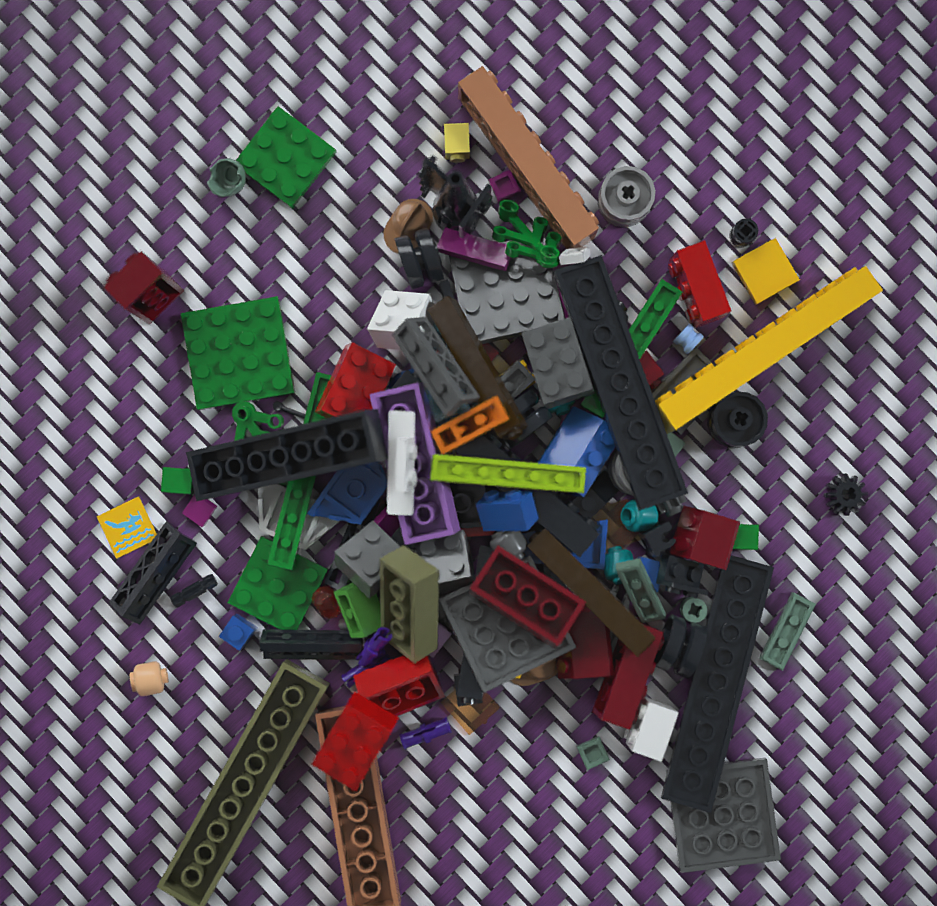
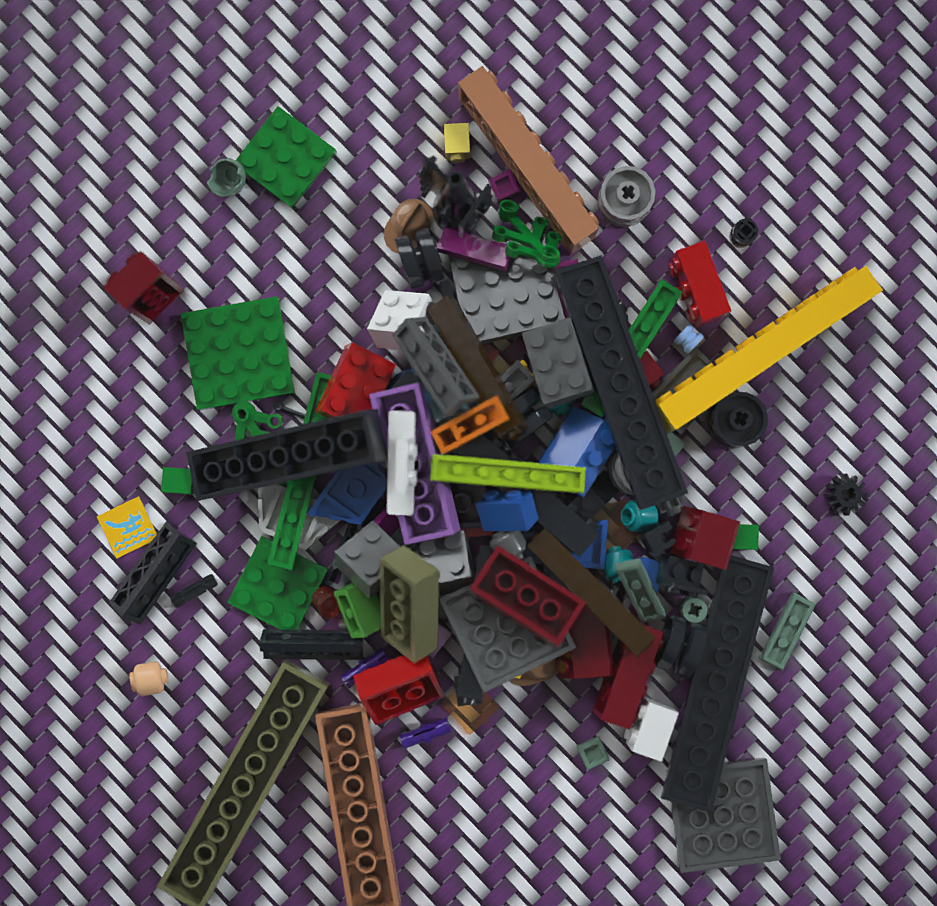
magenta tile [182,494,217,527] -> none
blue brick [219,614,258,651] -> none
red brick [311,691,399,791] -> none
dark purple pin [356,627,392,667] -> none
white tile [559,246,591,265] -> none
yellow tile [732,238,800,305] -> none

